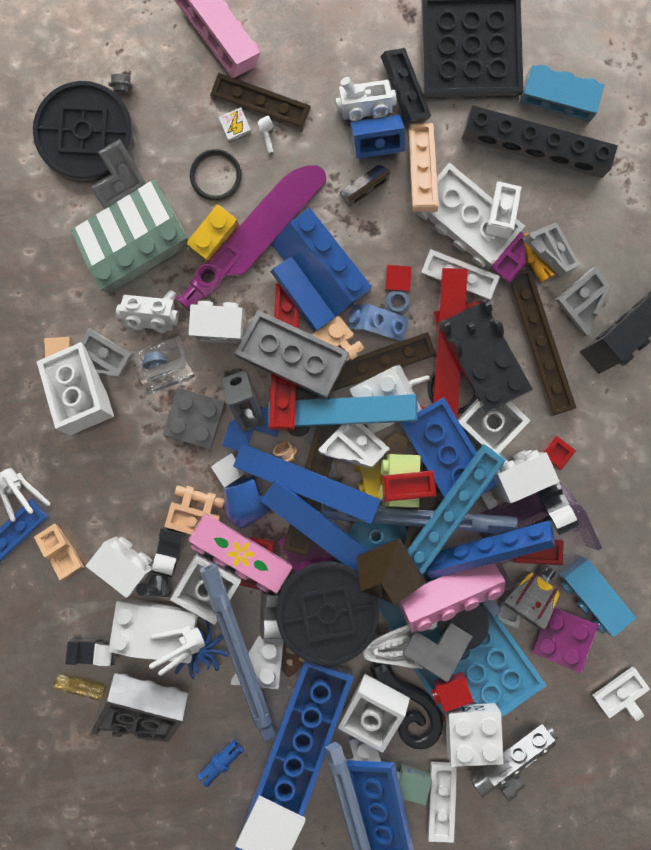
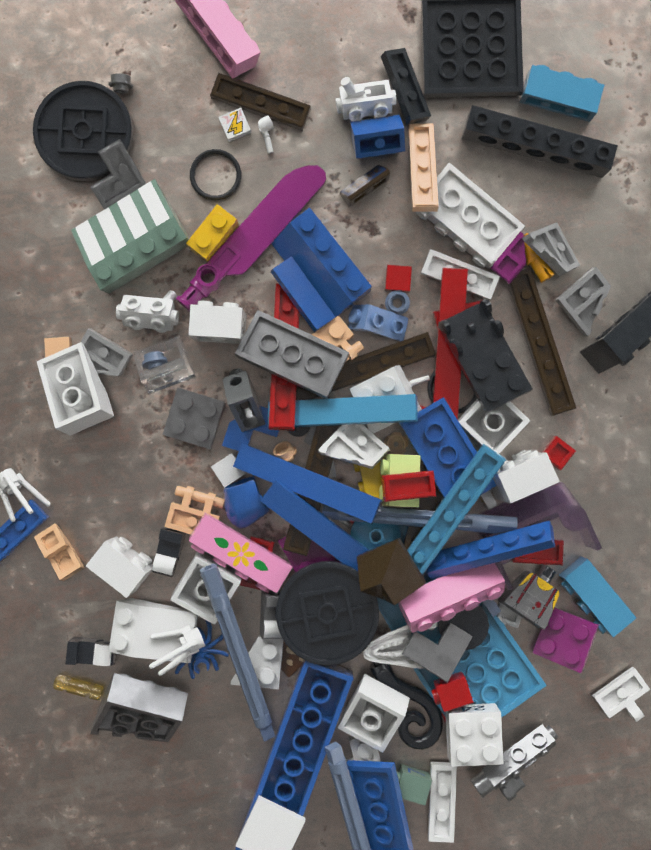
black bar [136,575,171,597] -> none
blue pin [197,739,244,787] -> none
white slope [486,181,522,239] -> none
black leg [537,482,579,535] -> none

